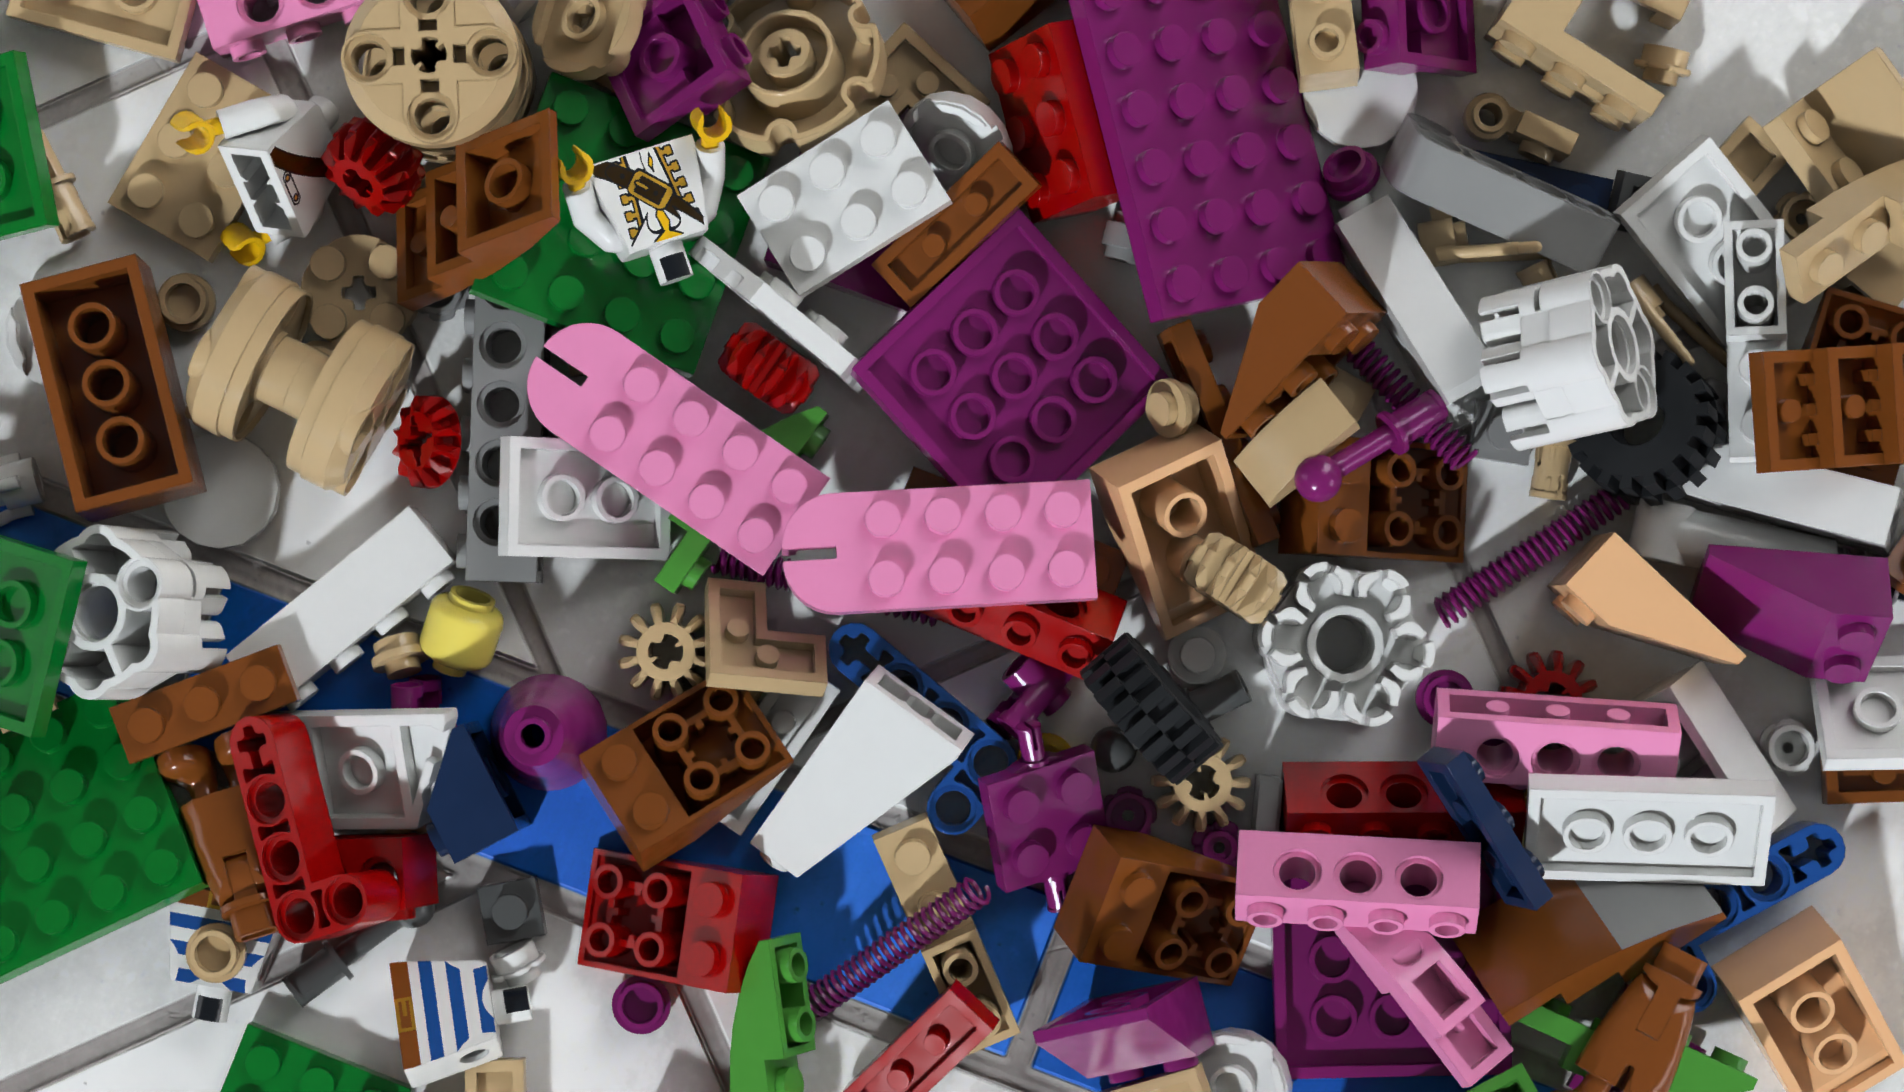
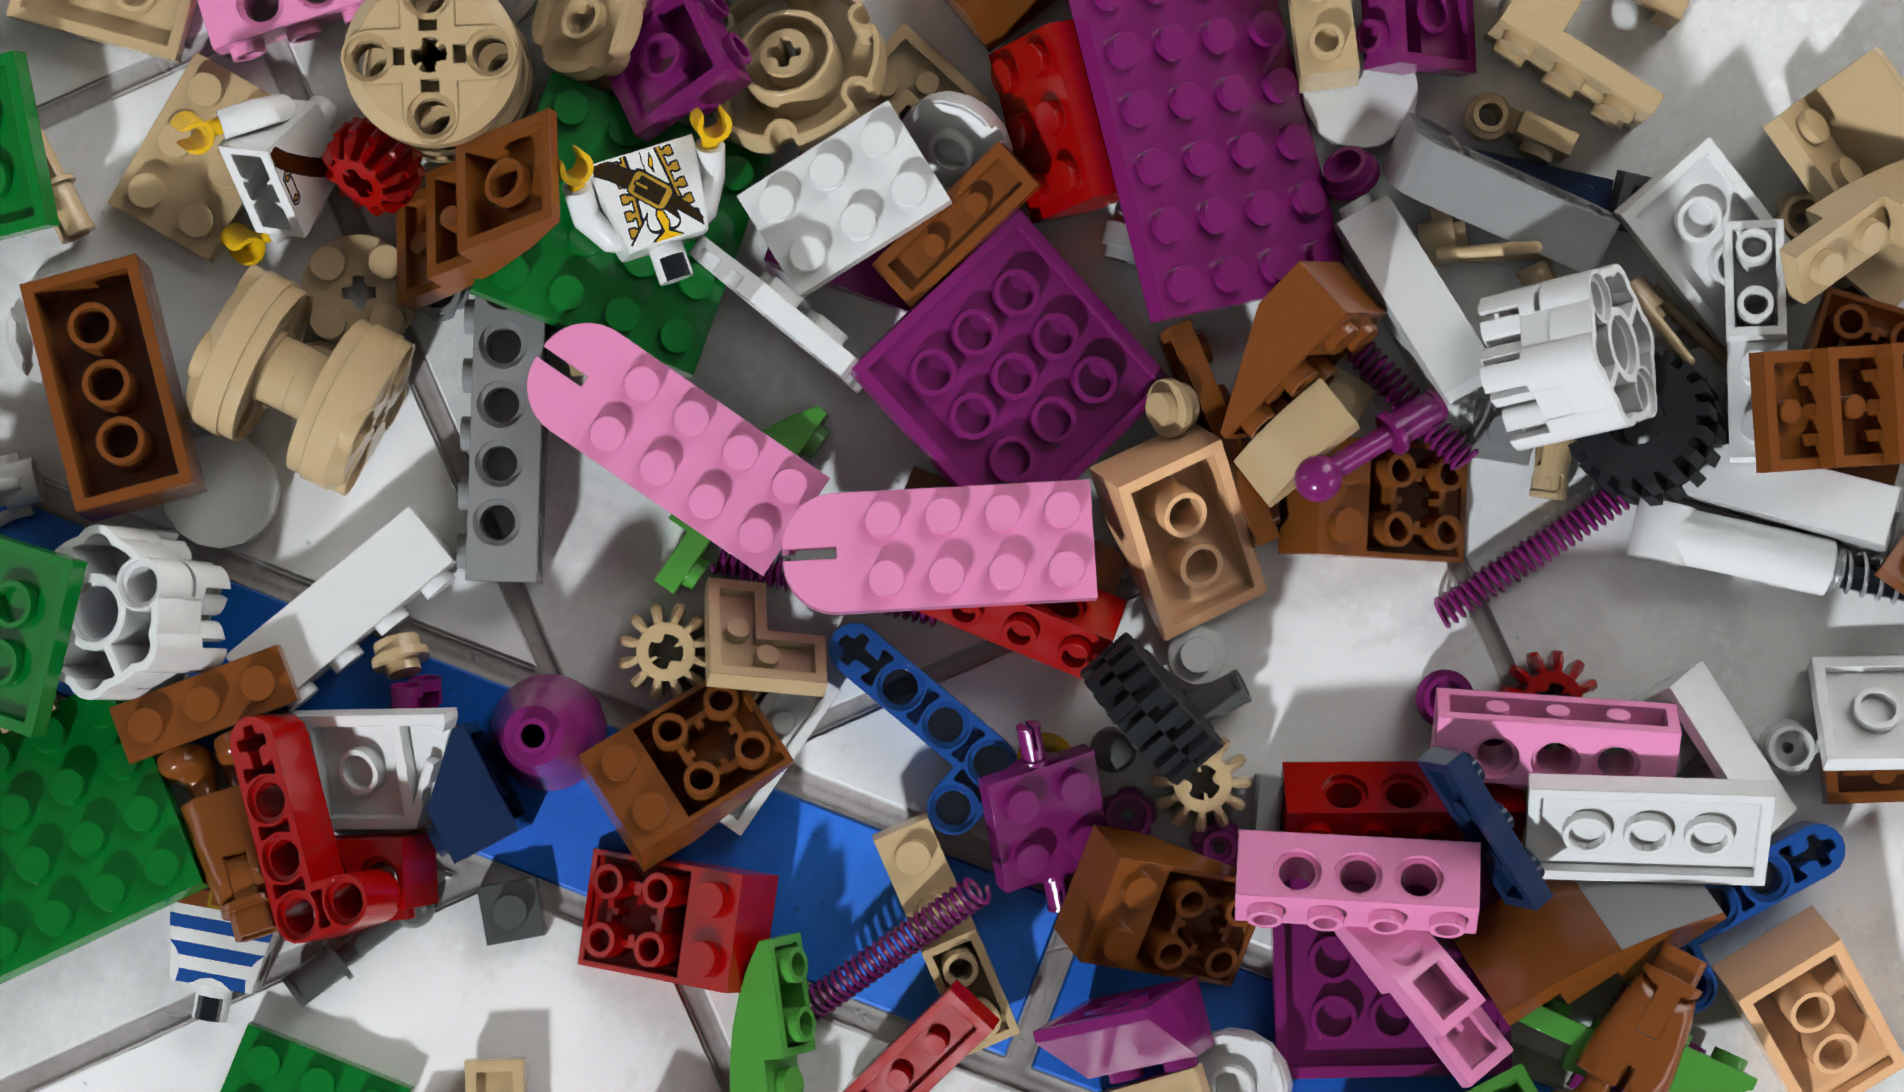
tan plate [157,273,217,332] -> none
tan plate [186,923,247,983] -> none
torso [389,960,533,1088] -> none
red gear [392,395,462,489] -> none
light yellow head [419,585,504,677] -> none
white plate [489,938,546,987] -> none
white plate [498,436,671,560] -> none
magenta plate [612,975,671,1034] -> none
red gear [717,322,820,414] -> none
white slope [750,664,975,878] -> none
magenta plate [986,654,1073,741] -> none
tan gear [1183,533,1288,624] -> none
white piece [1252,562,1436,727] -> none
light nougat slope [1547,532,1746,665] -> none
tan plate [1634,43,1691,87] -> none
magenta slope [1688,544,1893,684] -> none
tan plate [1719,116,1787,196] -> none

